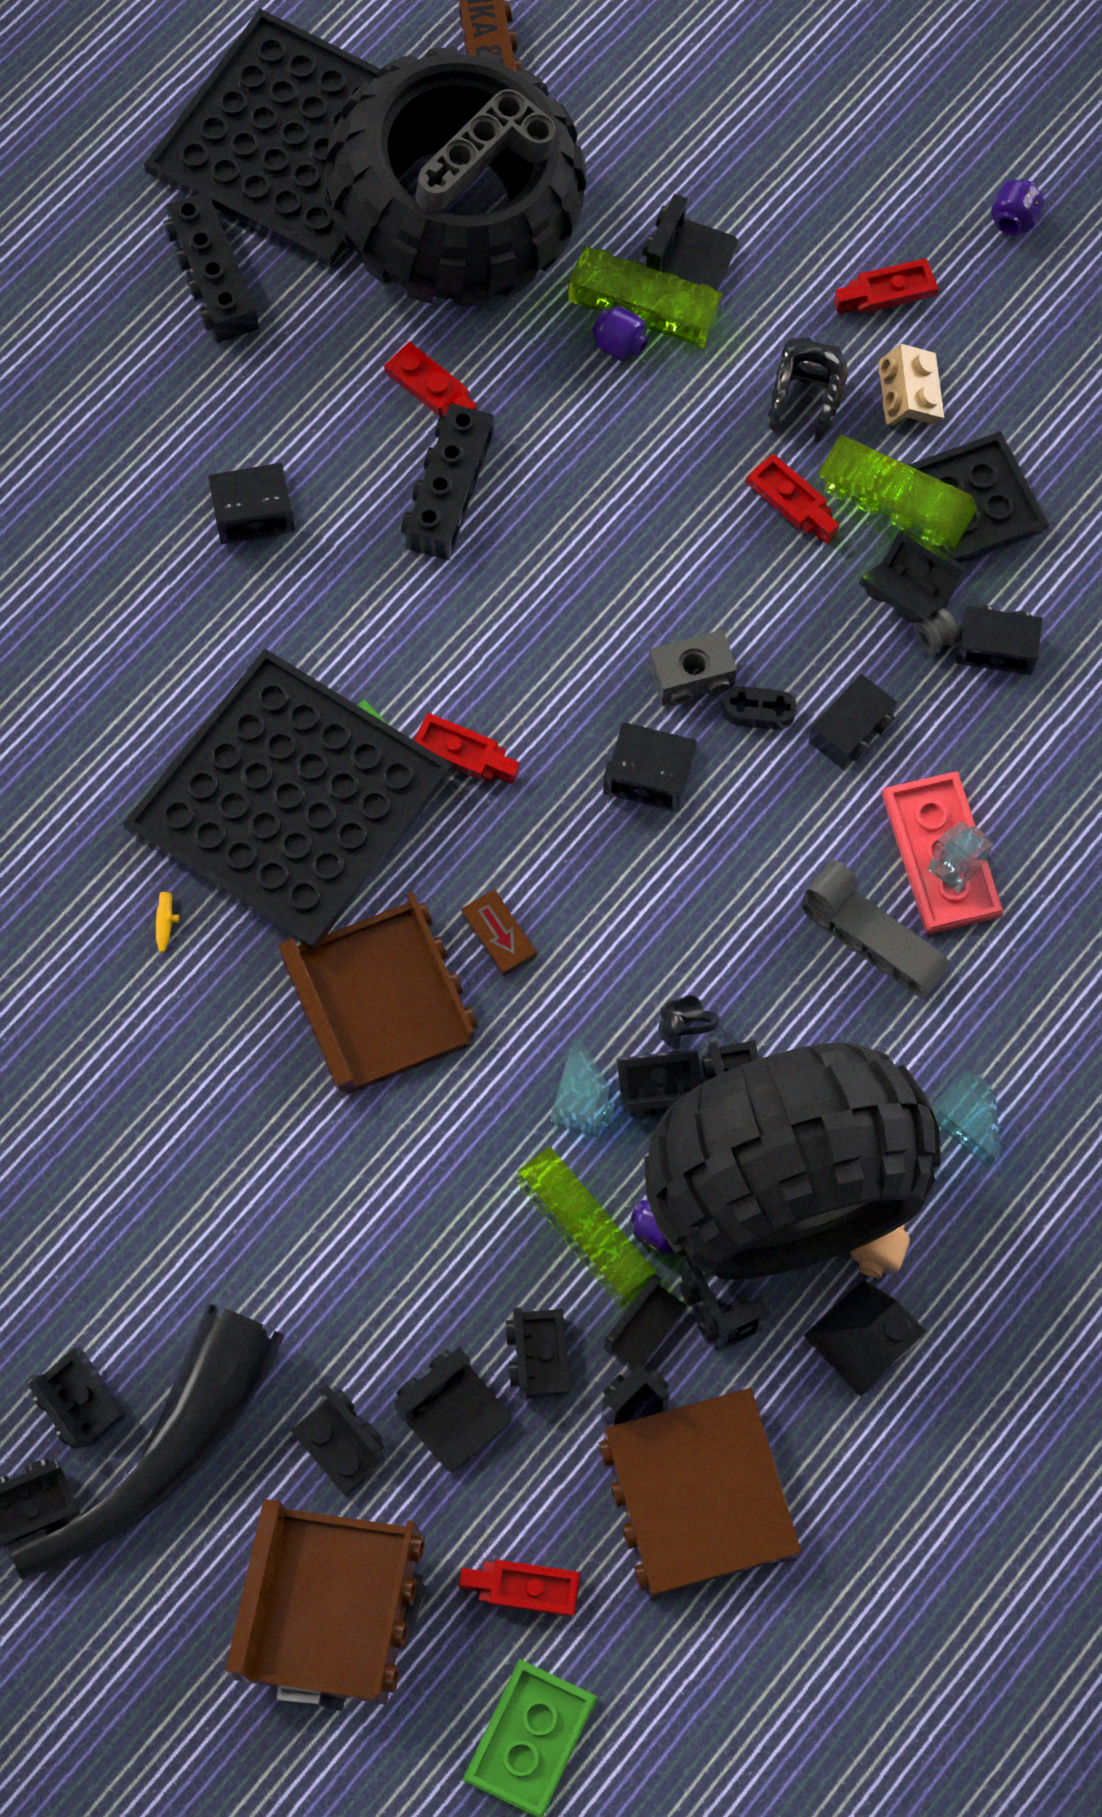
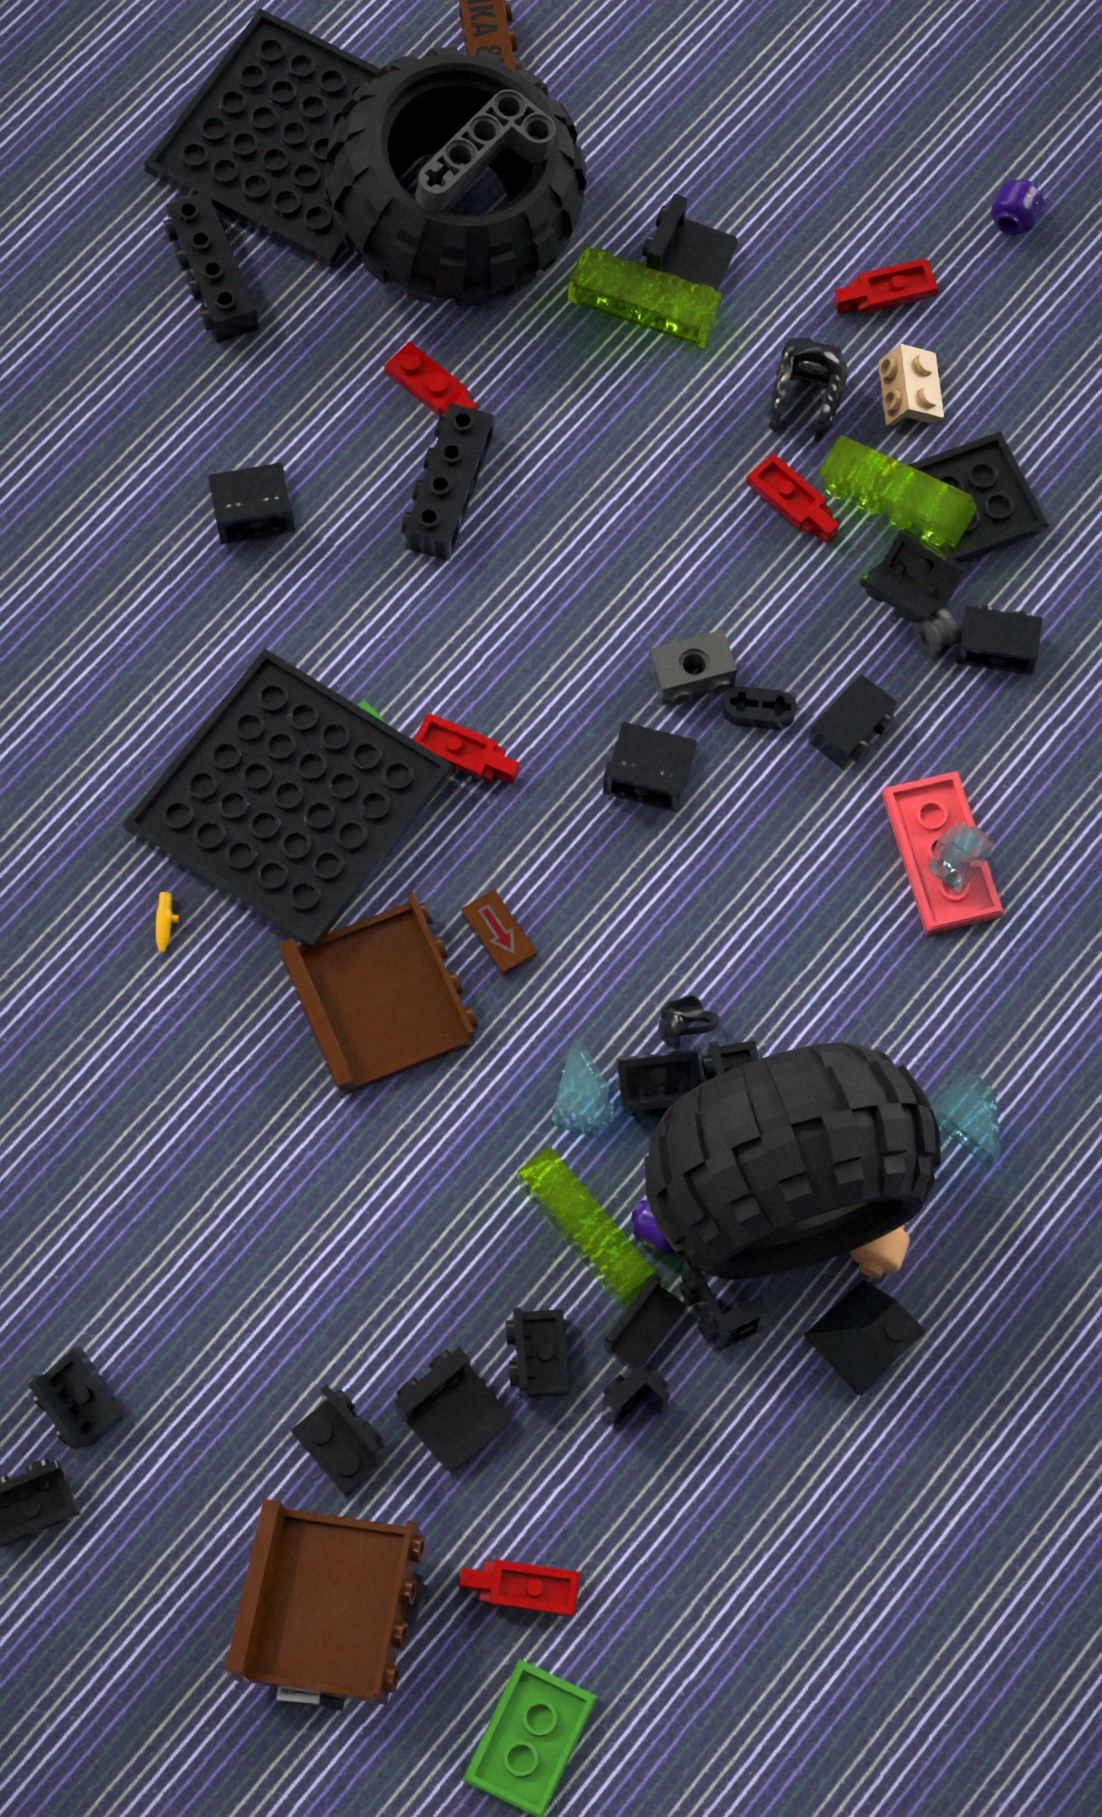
black brick [9,1303,285,1581] -> none
dark purple head [592,306,649,361] -> none
reddish brown panel [598,1388,801,1600] -> none
dark grey beam [802,860,950,998] -> none

